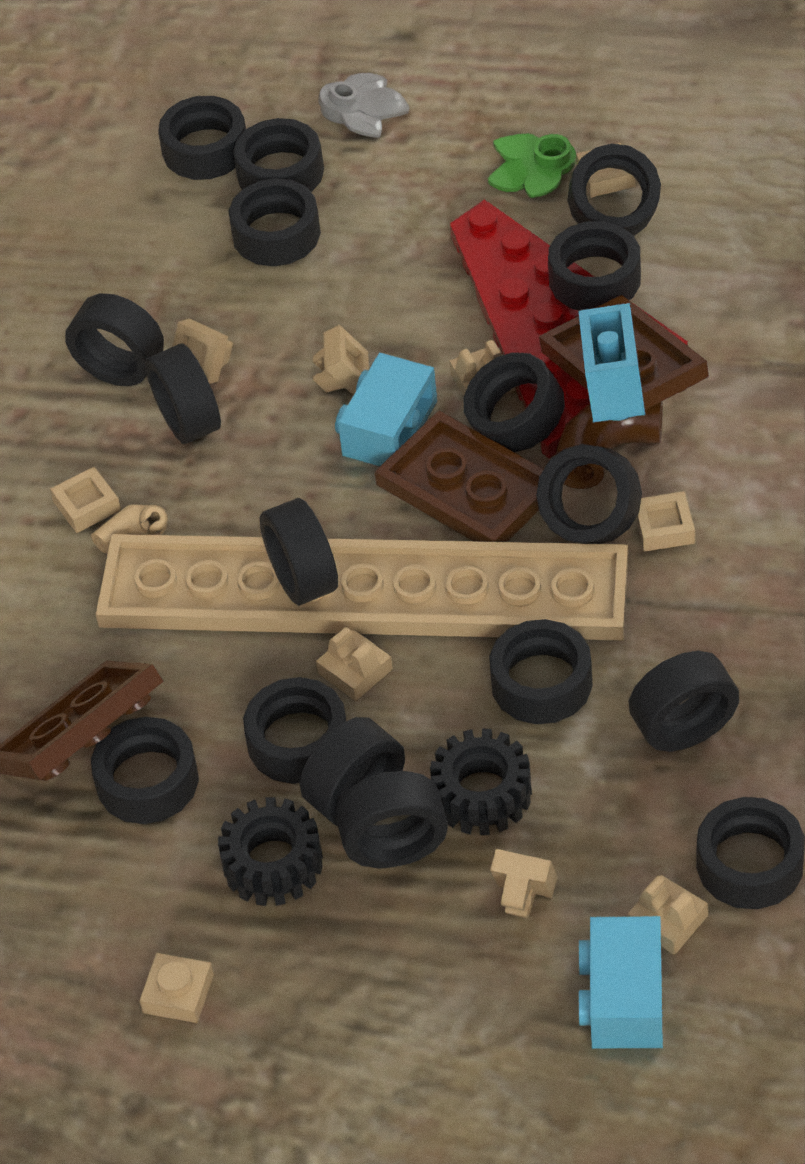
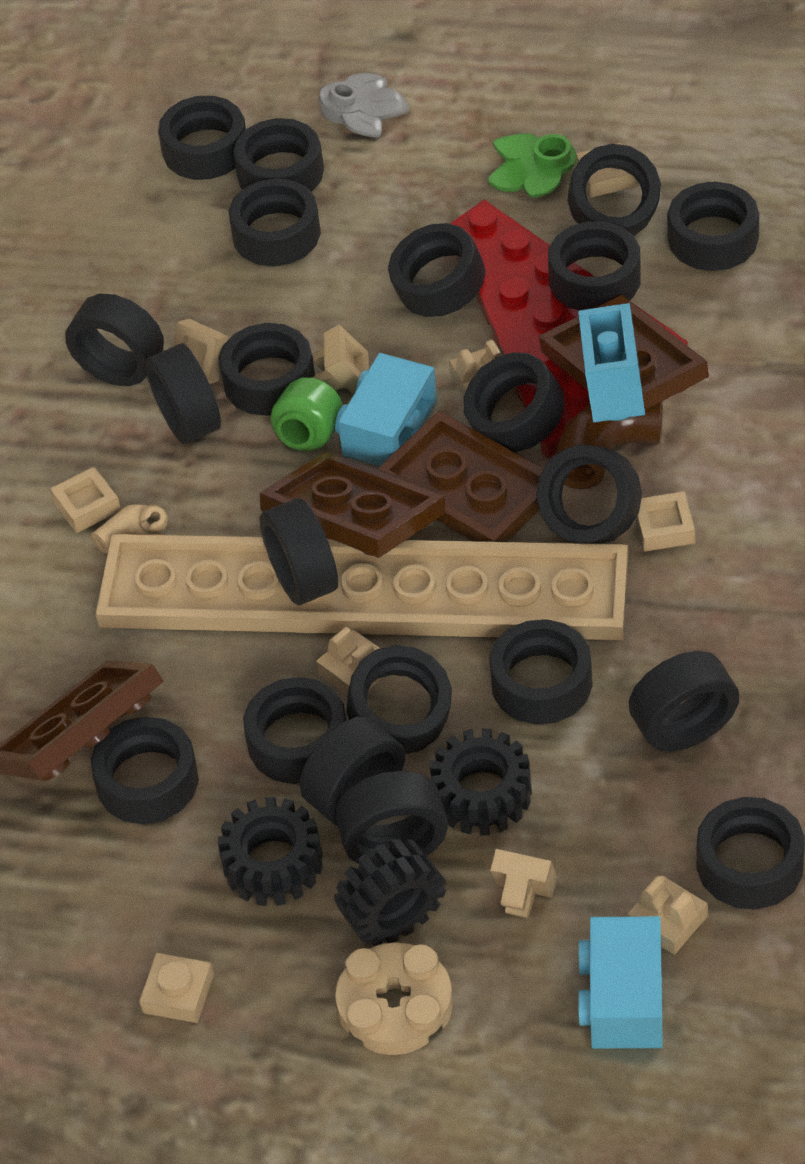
none -> black tyre [219,323,315,416]
none -> reddish brown plate [259,451,445,558]
none -> bright green head [270,377,342,452]
none -> black tyre [334,839,446,946]
none -> tan plate [335,943,453,1055]
none -> black tyre [346,645,452,755]
none -> black tyre [388,223,486,317]
none -> black tyre [667,181,759,271]

